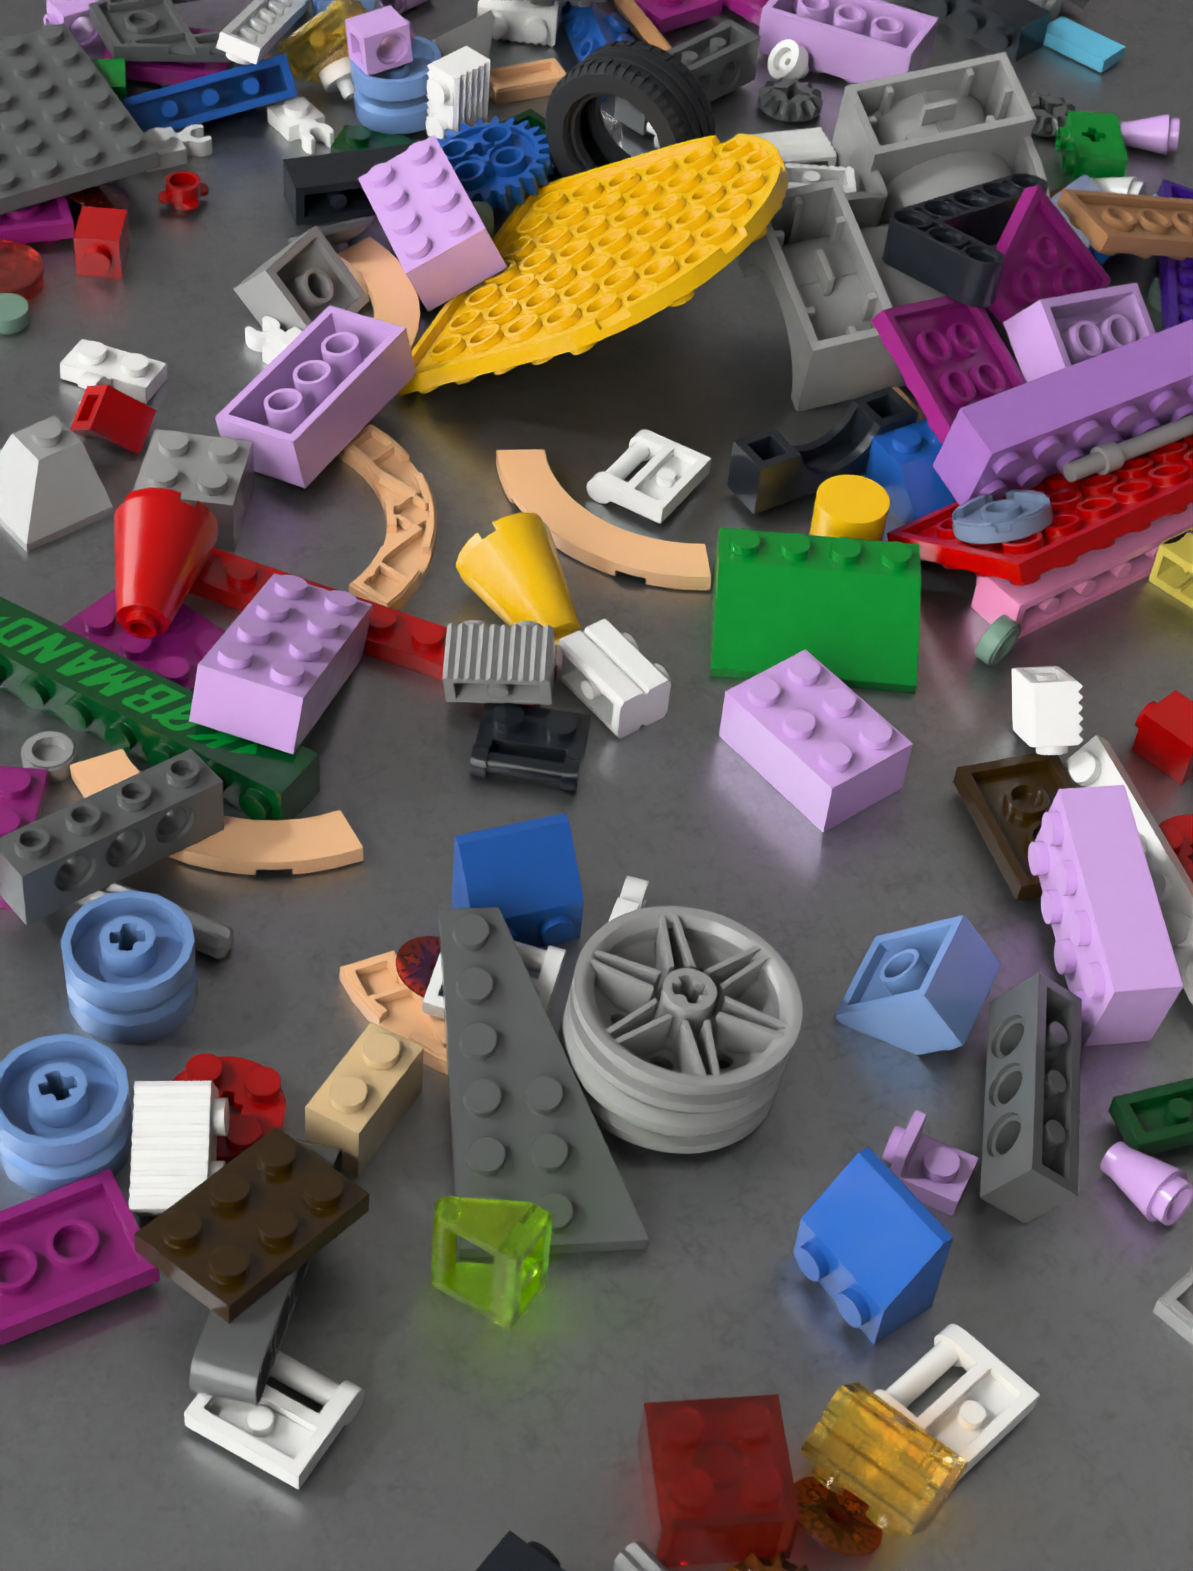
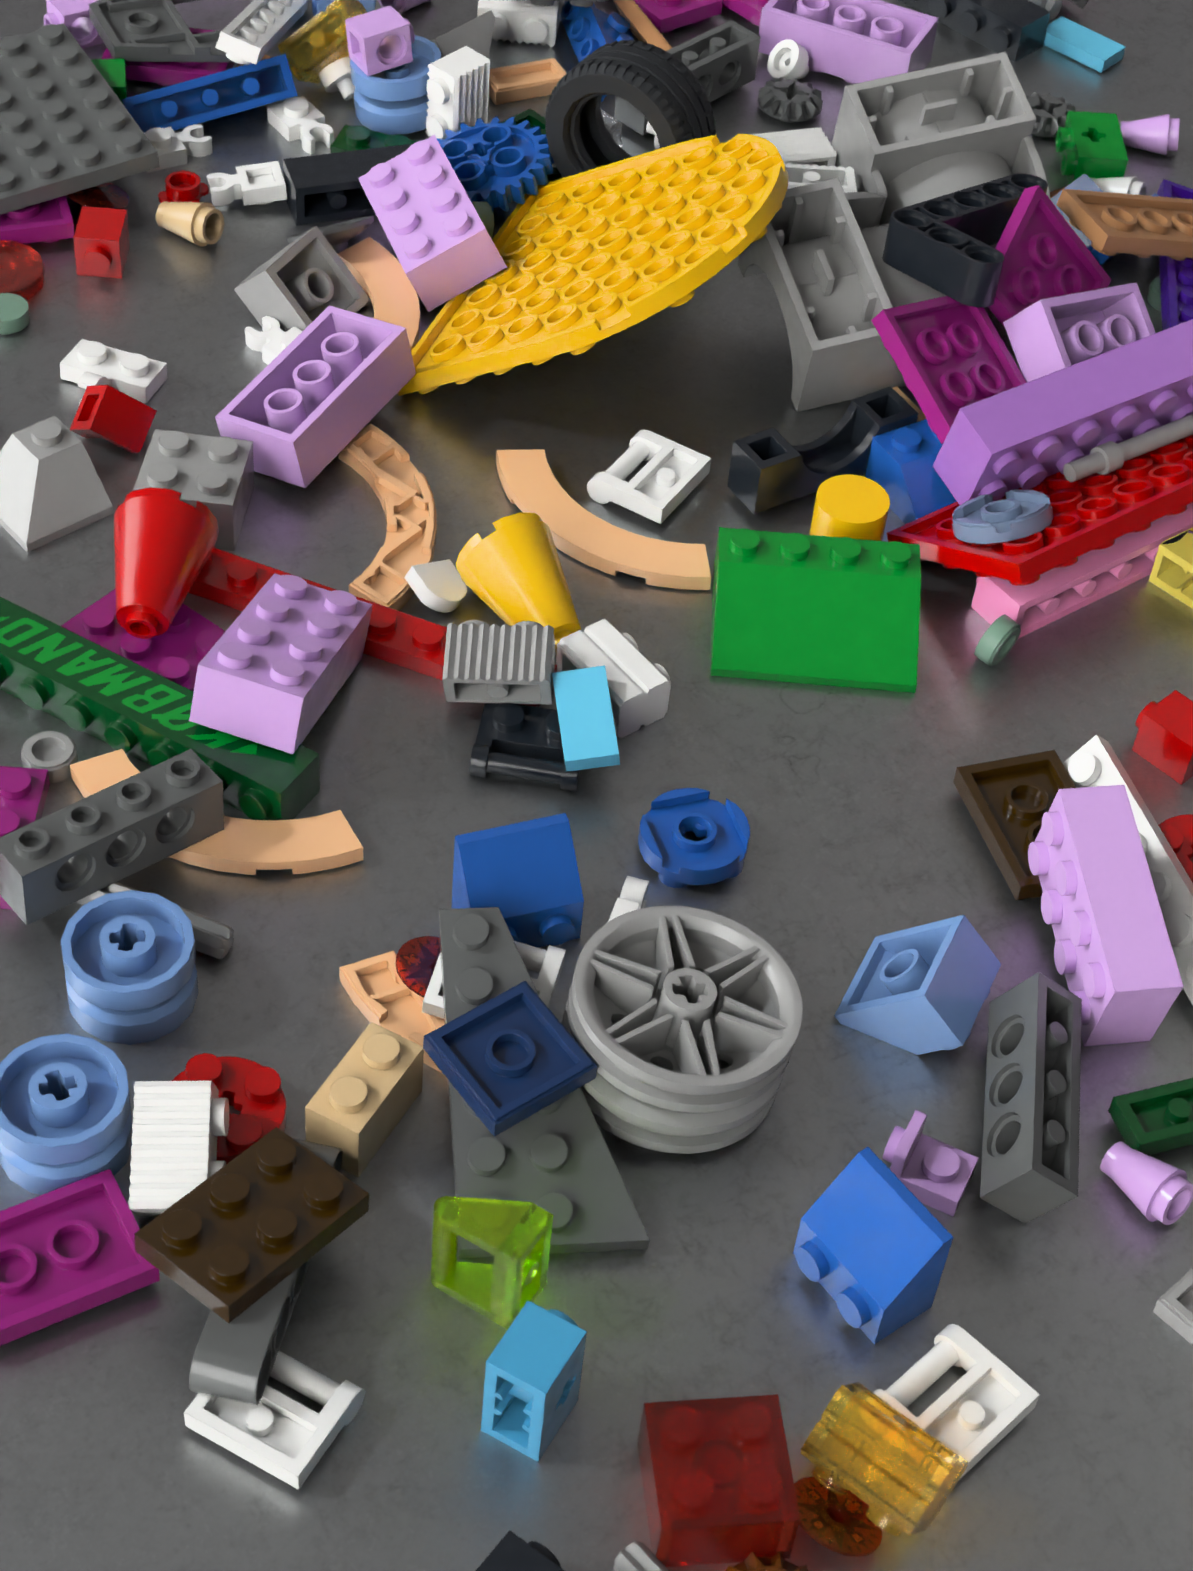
lavender brick [719,649,913,833] -> none
white brick [1012,666,1084,755] -> none
none -> tan cone [156,201,224,247]
none -> white plate [207,161,287,206]
none -> white tile [404,559,467,613]
none -> dark blue plate [423,981,598,1137]
none -> dark azure brick [481,1300,587,1462]
none -> medium azure tile [552,665,620,772]
none -> blue plate [638,788,750,888]

